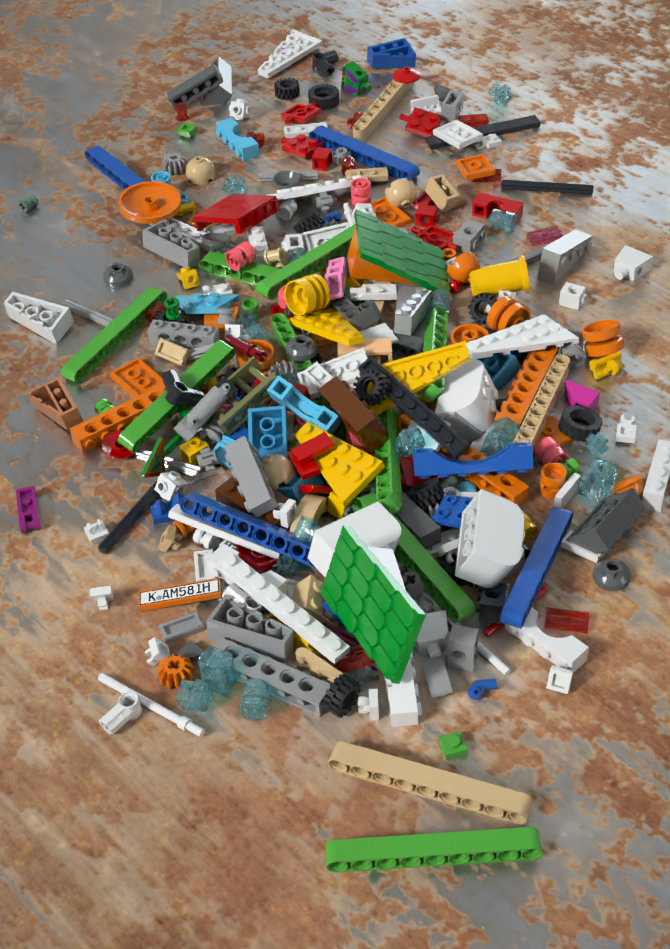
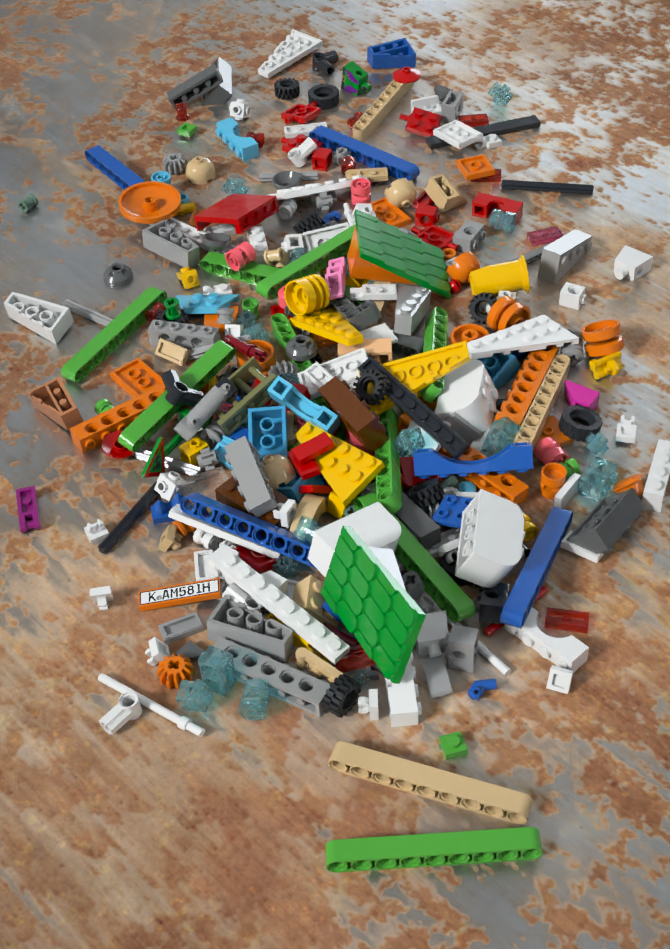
clear light blue wheel [427,289,453,316] -> none
dark grey piece [592,558,631,591] -> none
none -> white piece [287,137,318,168]

